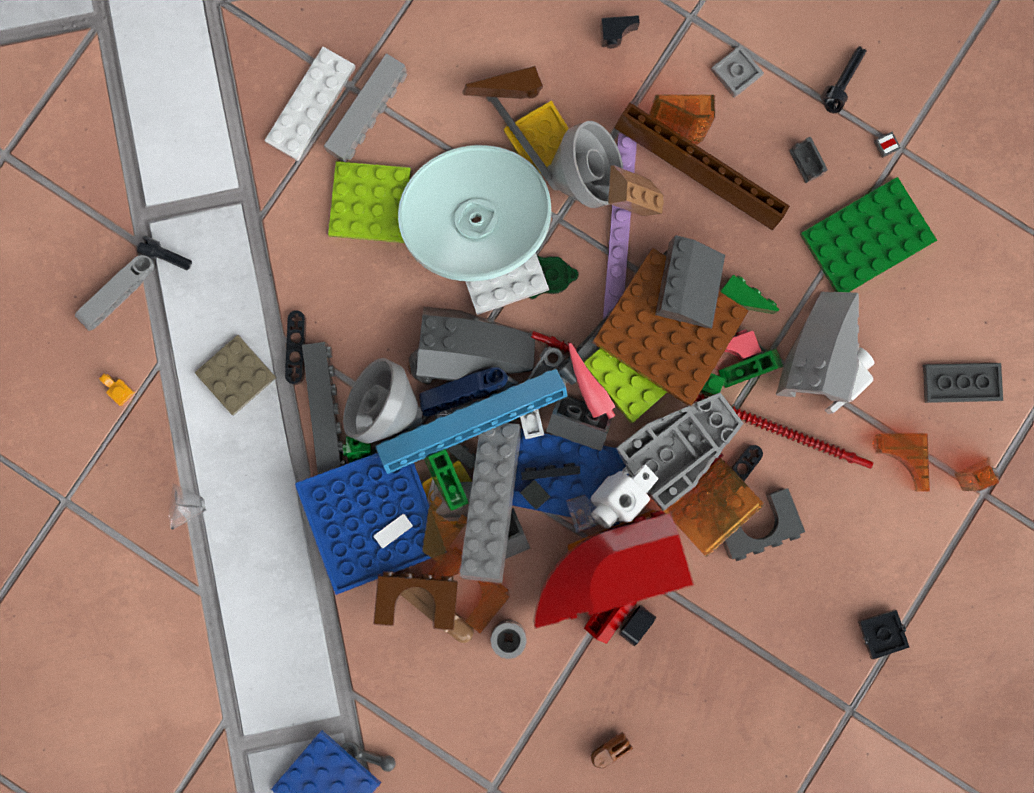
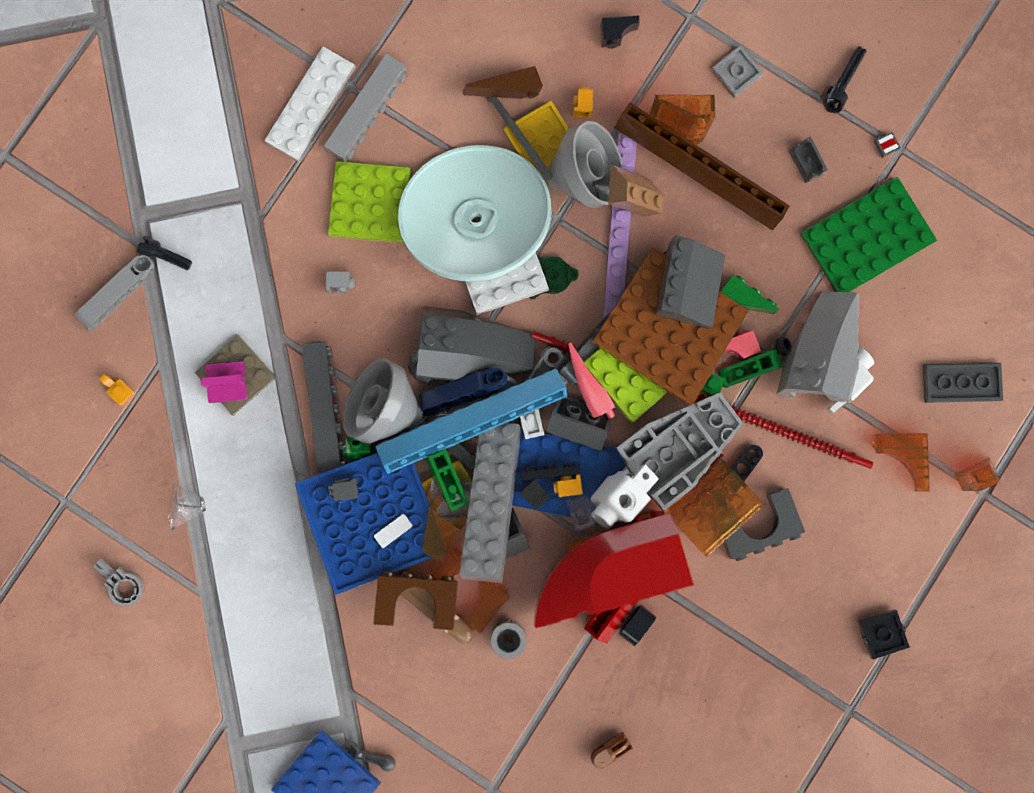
black beam [285,310,306,385] -> none
none -> light grey pin [93,558,144,606]
none -> dark pink bracket [201,361,247,403]
none -> light grey brick [326,272,355,294]
none -> dark grey window [329,478,359,501]
none -> light orange brick [553,474,582,497]
none -> light orange brick [573,87,593,118]
none -> black plate [774,337,792,356]

